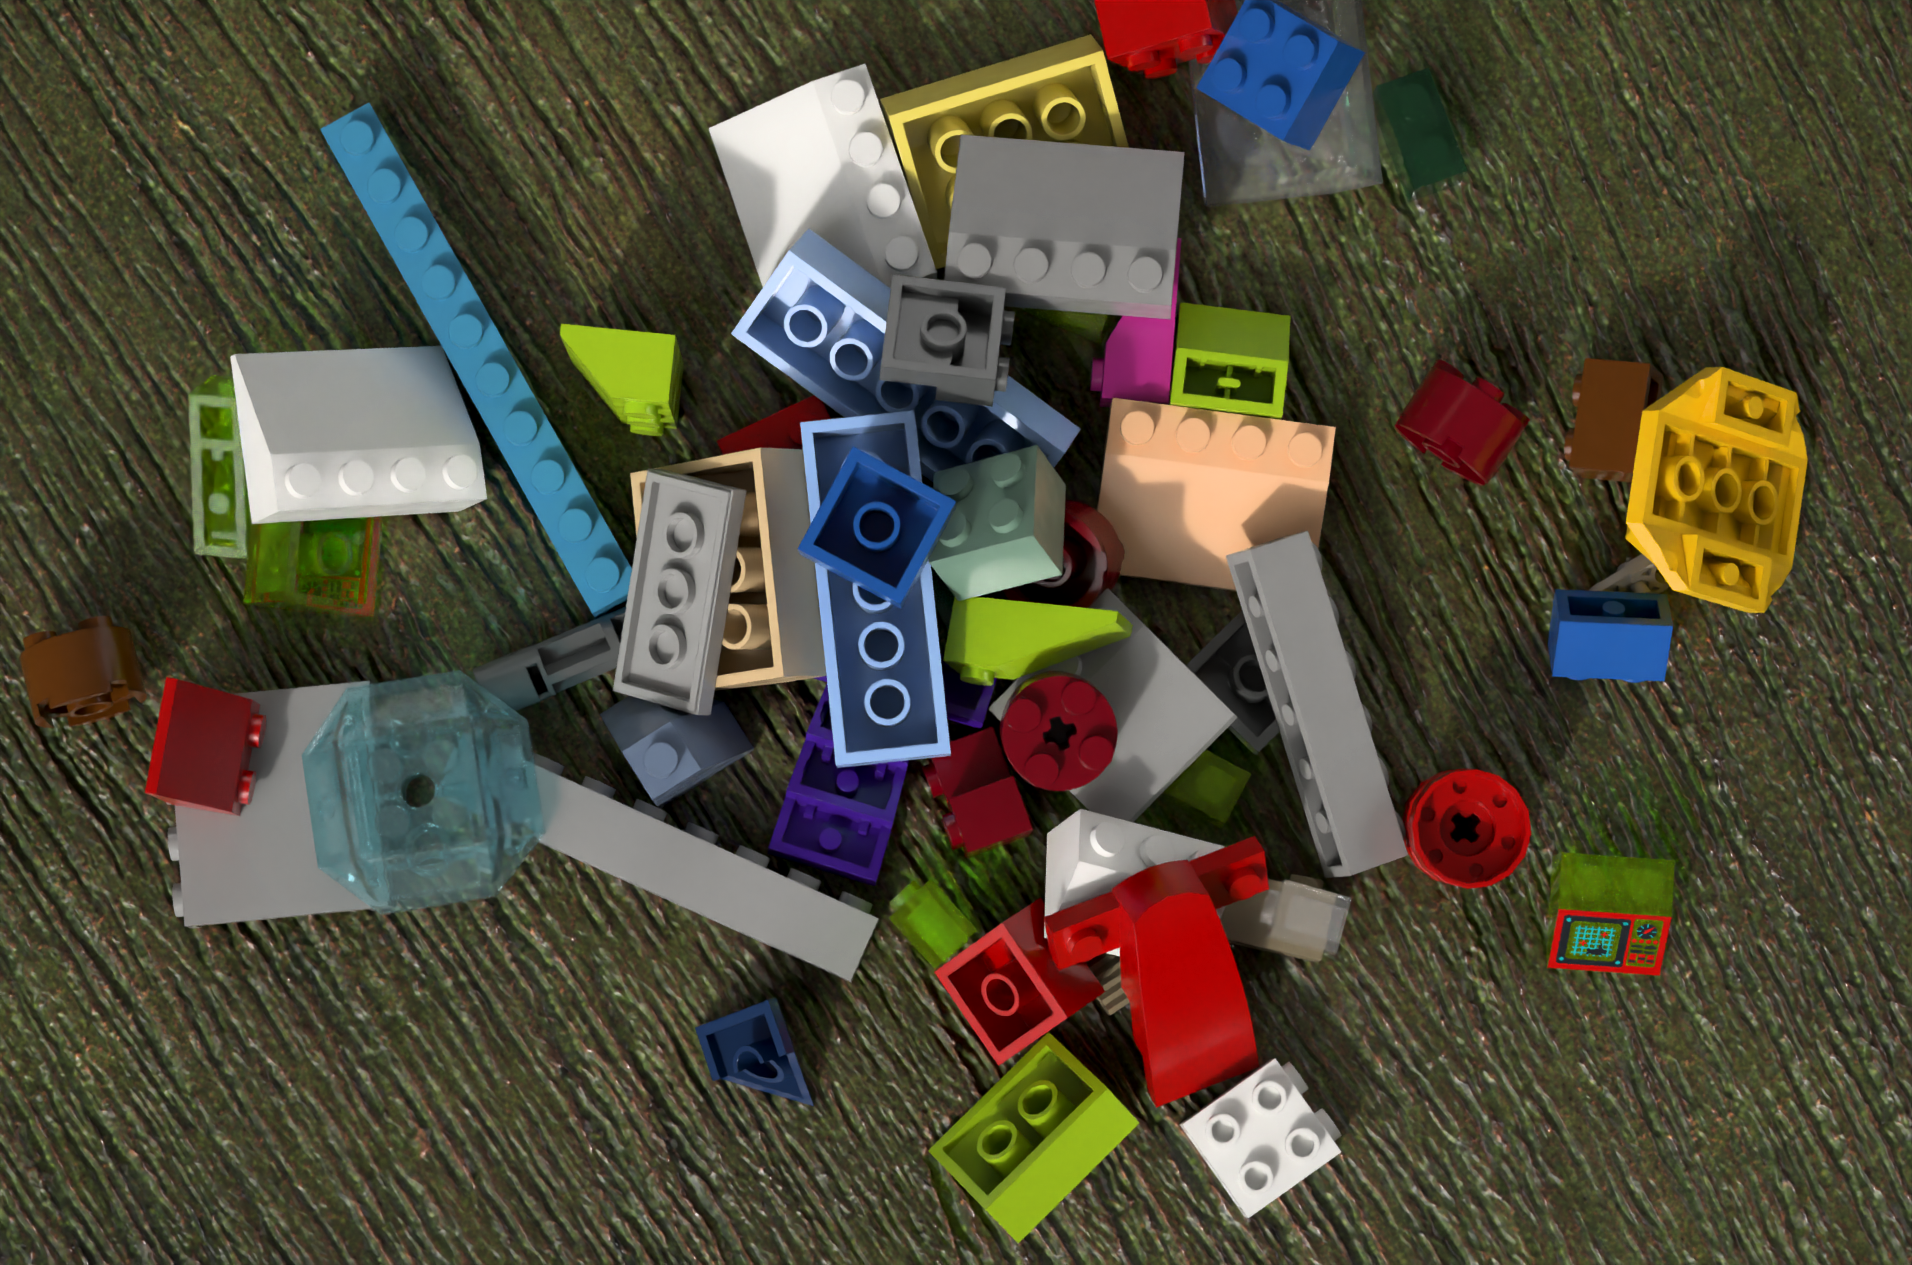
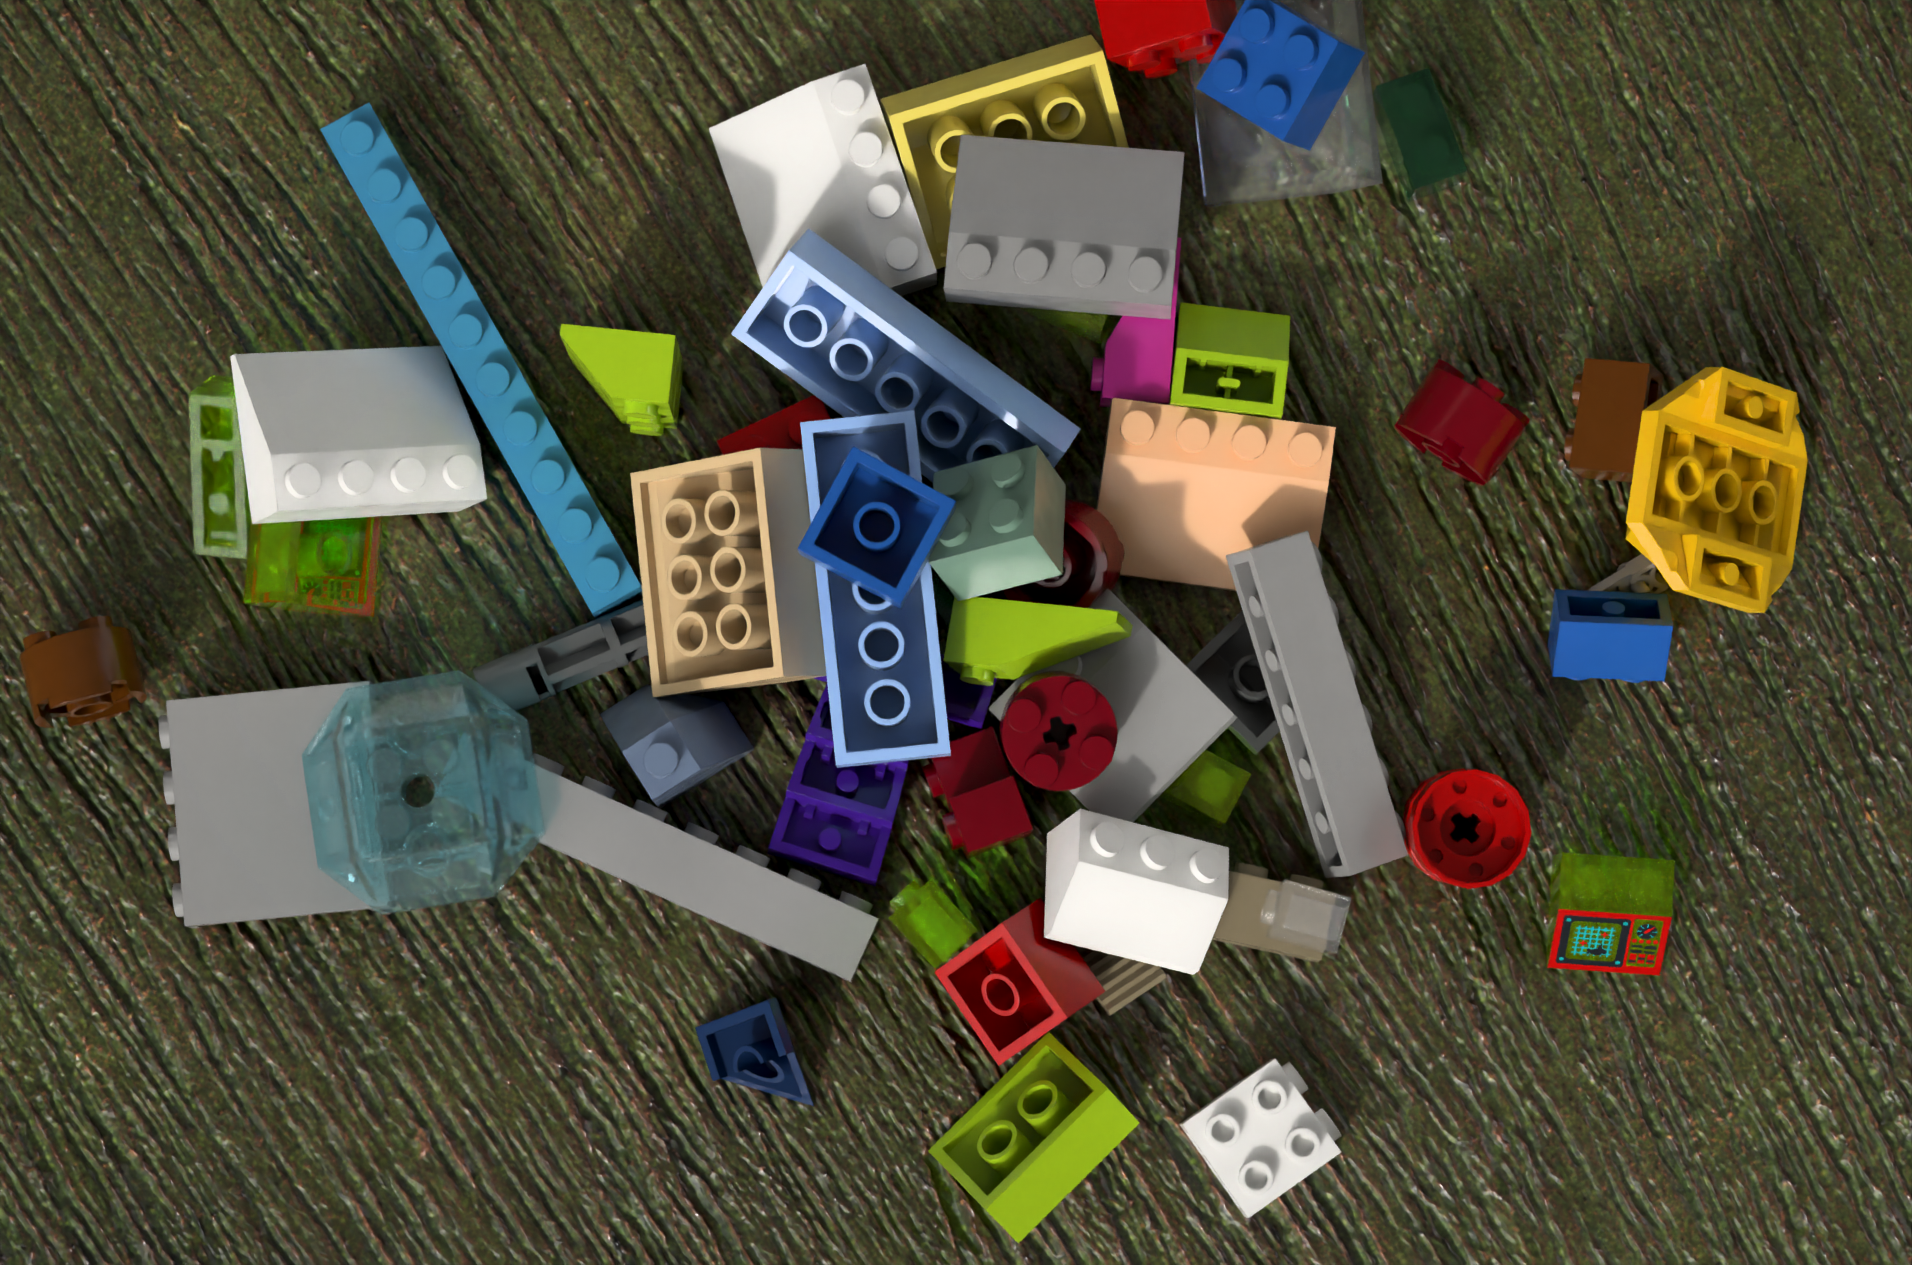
red slope [145,677,266,816] -> none
light grey tile [613,468,746,715] -> none
dark grey plate [879,274,1015,407] -> none
red slope [1044,836,1269,1108] -> none

